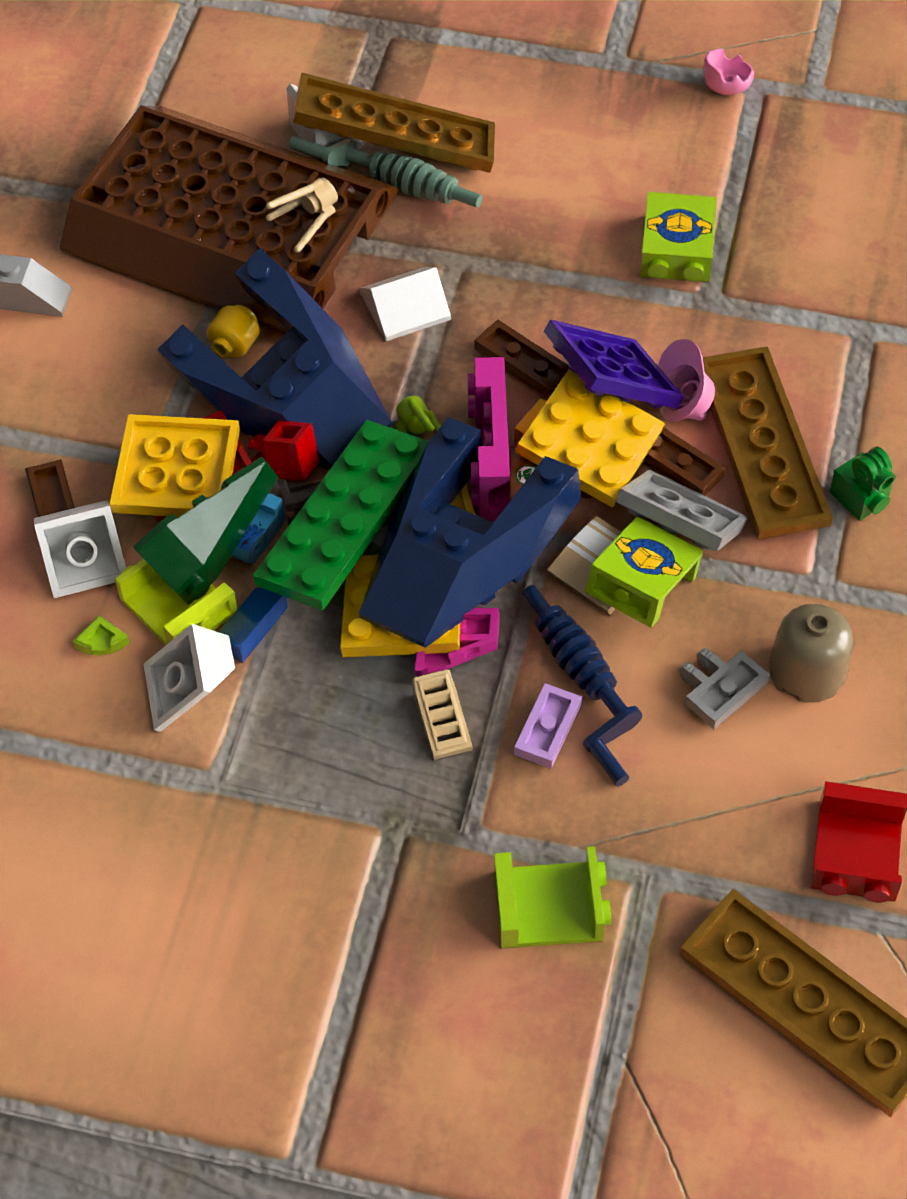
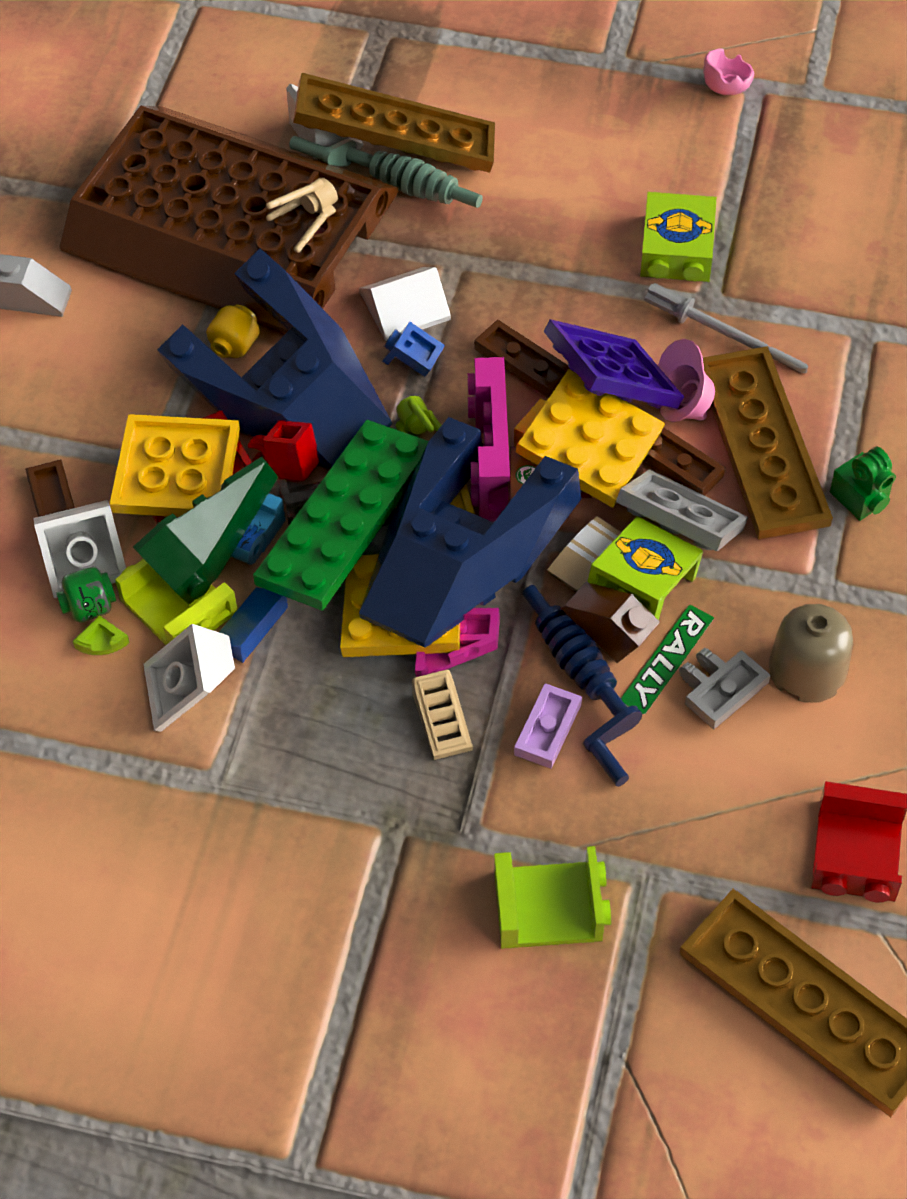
none -> green head [56,566,116,623]
none -> blue bracket [382,321,445,377]
none -> reddish brown slope [561,582,660,663]
none -> sticker [621,605,714,714]
none -> light grey piece [644,283,808,374]

